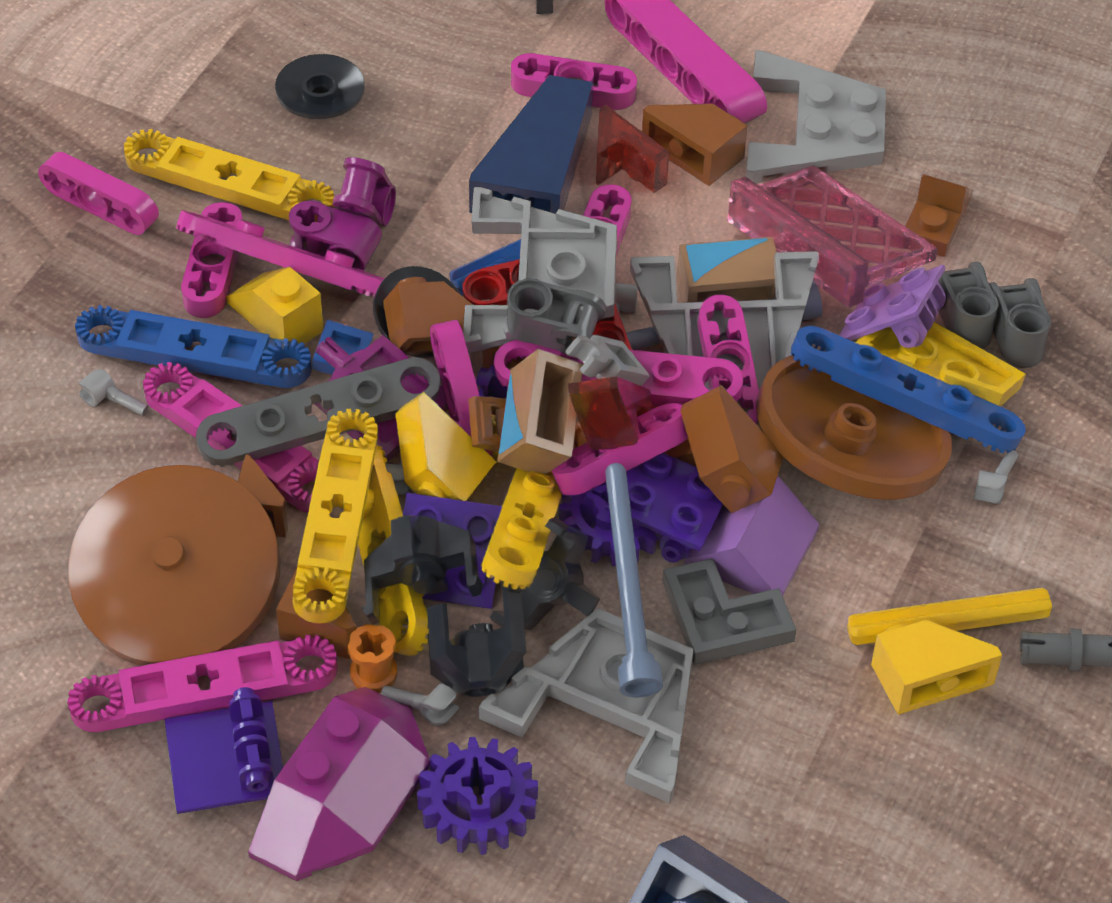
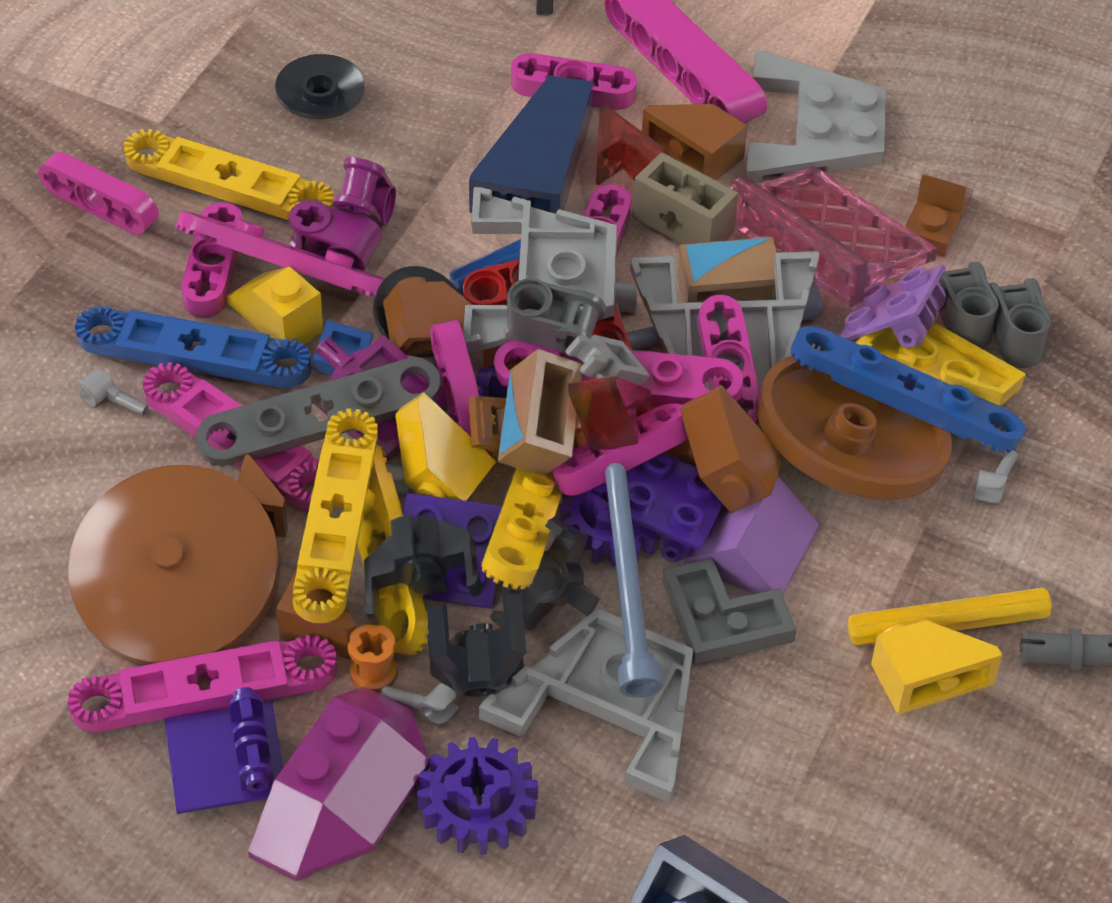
none -> dark tan brick [632,152,739,244]

